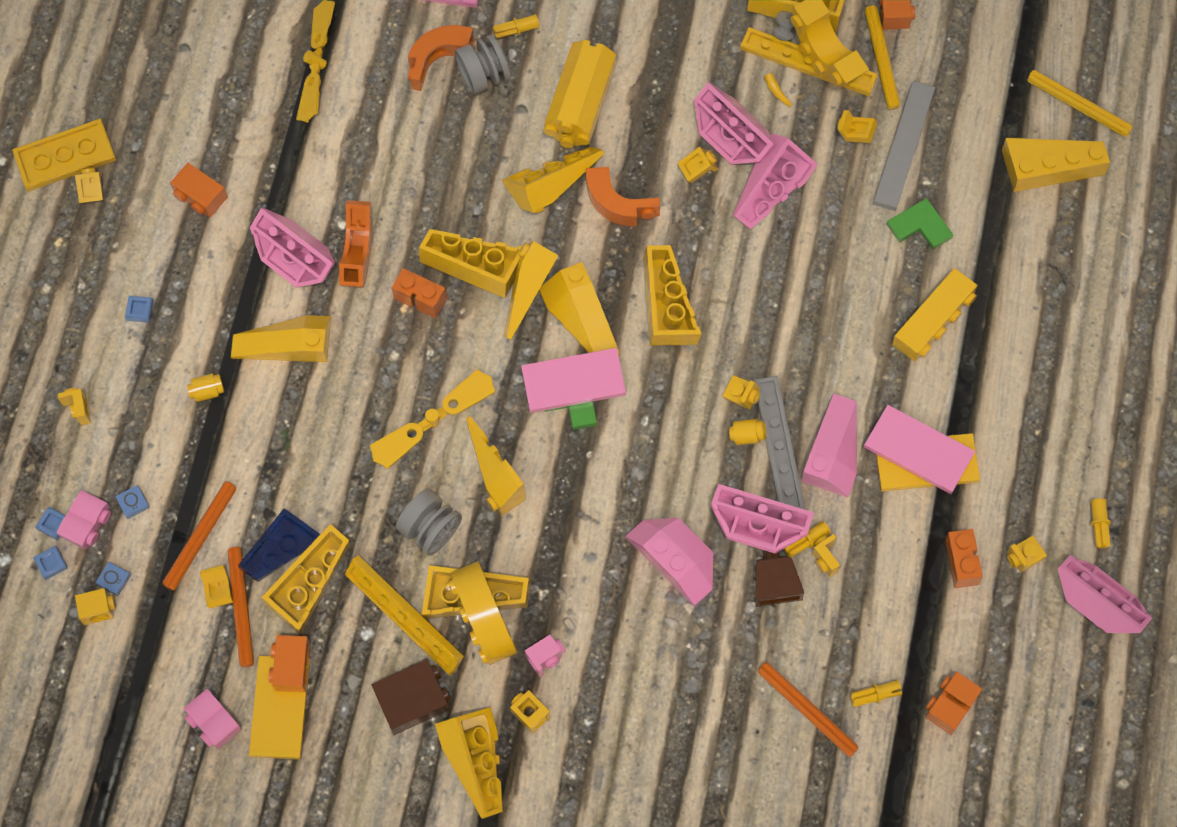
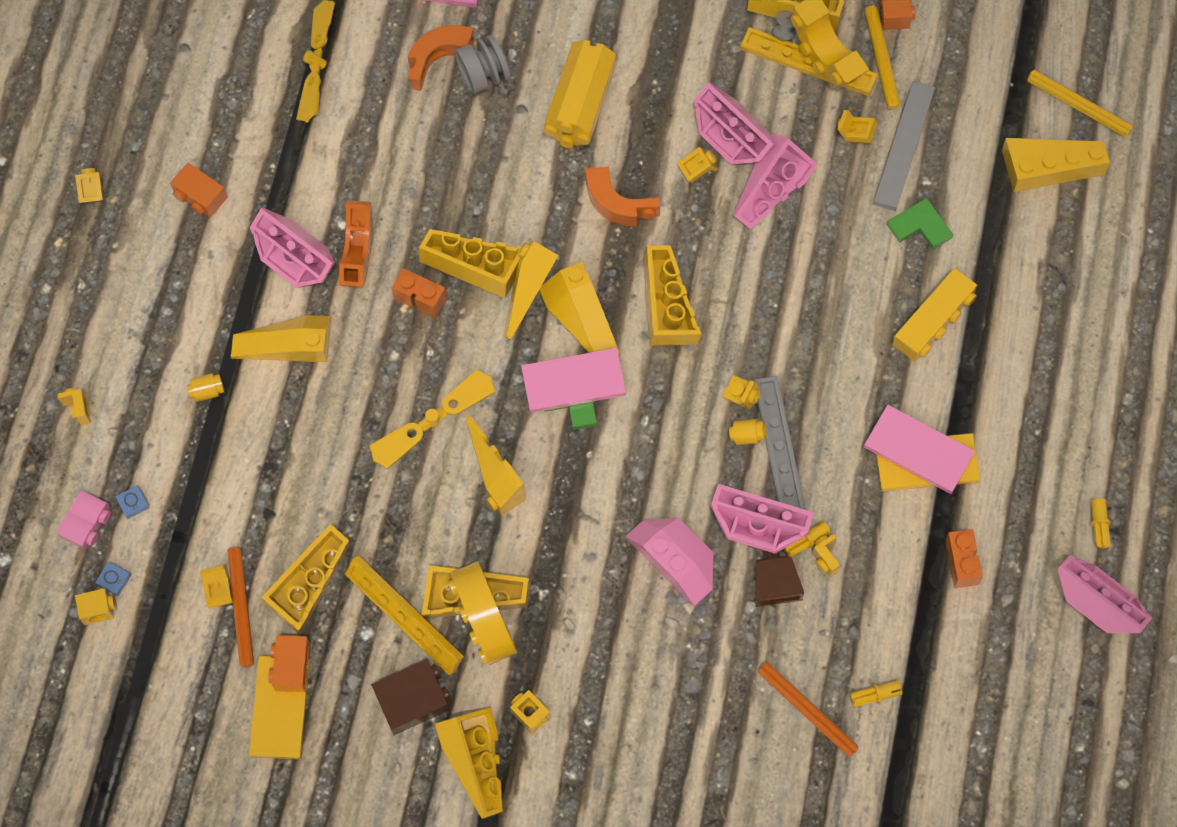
yellow tile [12,118,116,192] -> none
medium blue tile [33,546,68,580] -> none
medium blue tile [35,507,65,541] -> none
medium blue tile [125,296,154,323] -> none
orange axle [163,481,236,590] -> none
bright pink brick [183,689,242,749] -> none
clear blue wing [238,508,320,582] -> none
light grey wheel [396,489,462,556] -> none
yellow axle [493,14,540,39] -> none
yellow wedge [502,147,604,213] -> none
bright pink brick [525,635,566,677] -> none
yellow helmet [764,72,792,107] -> none
bright pink wedge [802,393,857,497] -> none
orange piece [926,672,982,736] -> none
yellow bracket [1007,536,1047,573] -> none

